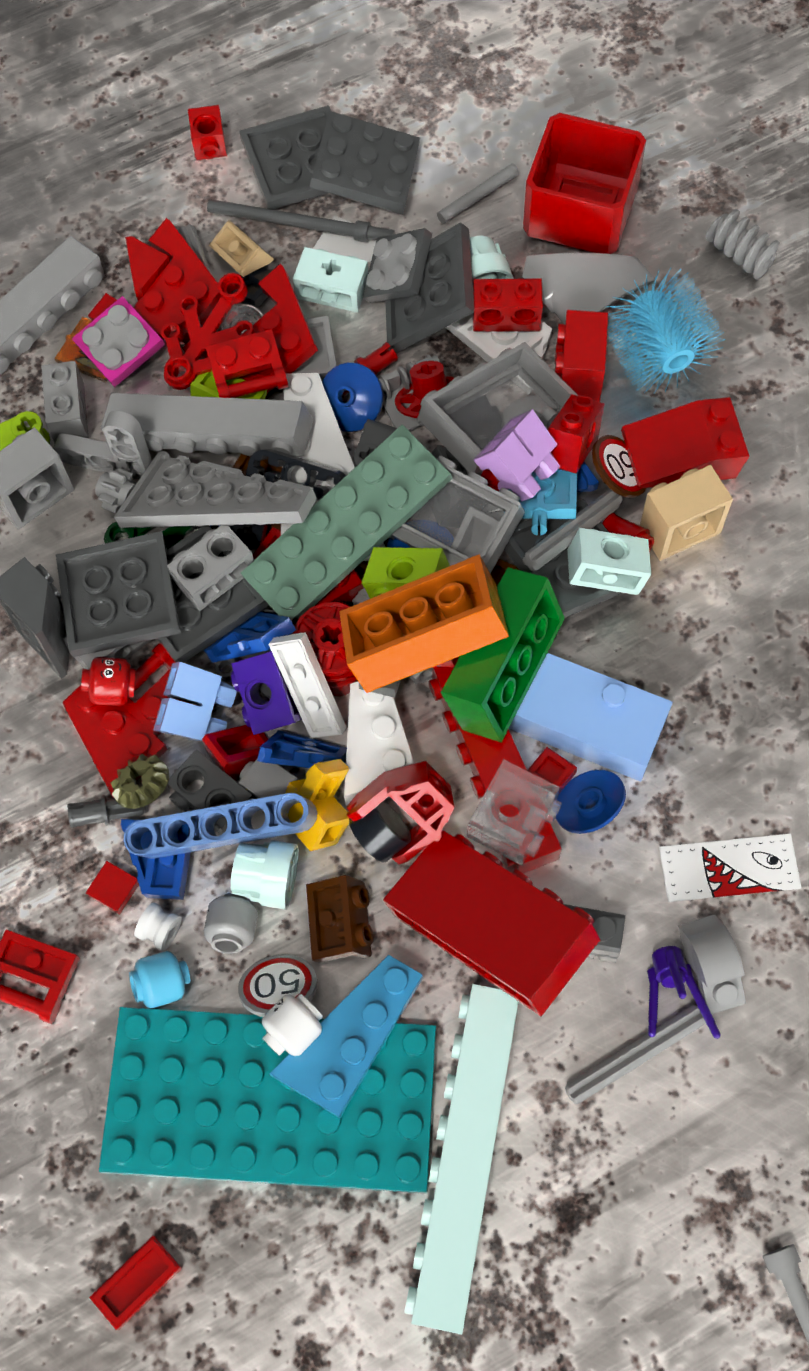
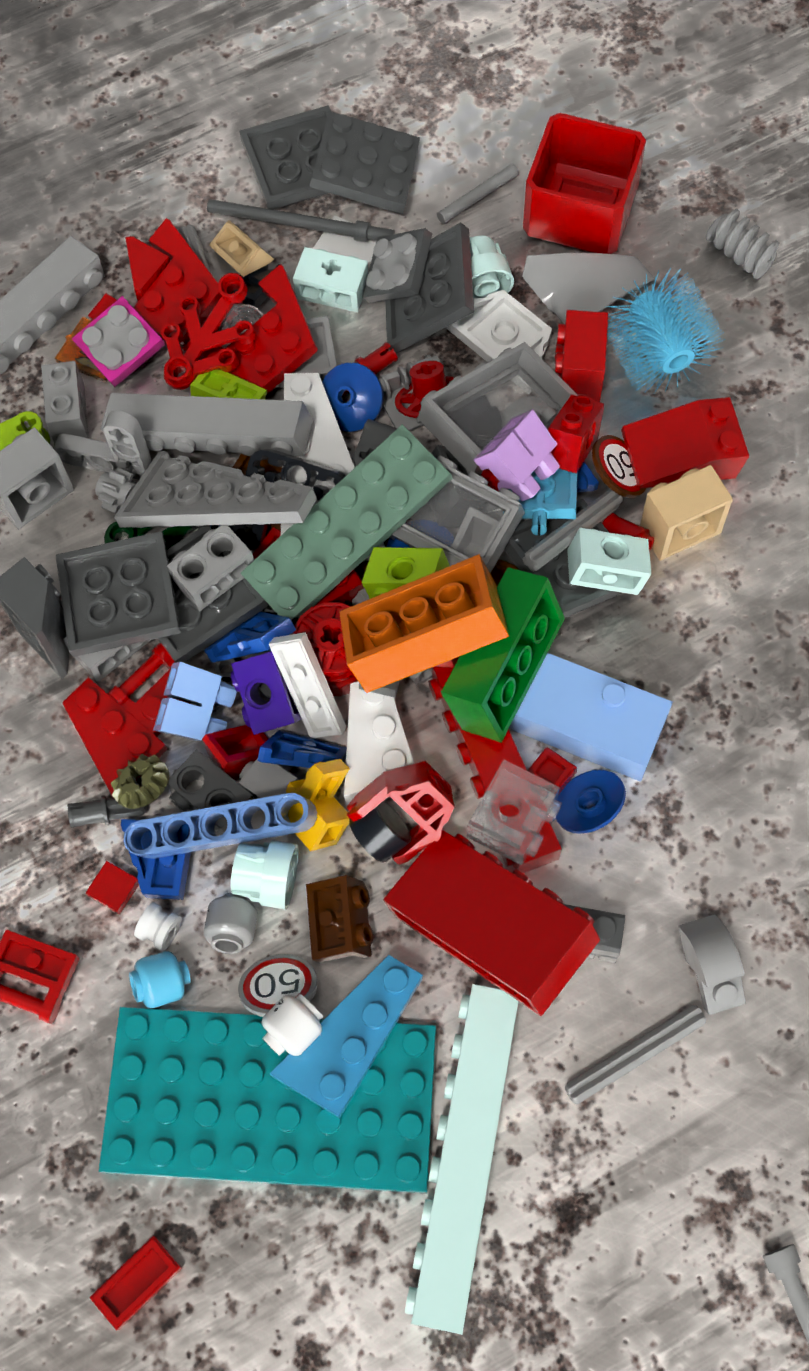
red head [81,657,136,706] -> none
red brick [188,105,227,160] -> none
red plate [205,329,289,398] -> none
red brick [473,278,543,331] -> none
dark purple plant [647,946,721,1039] -> none
white sticker [659,833,802,902] -> none

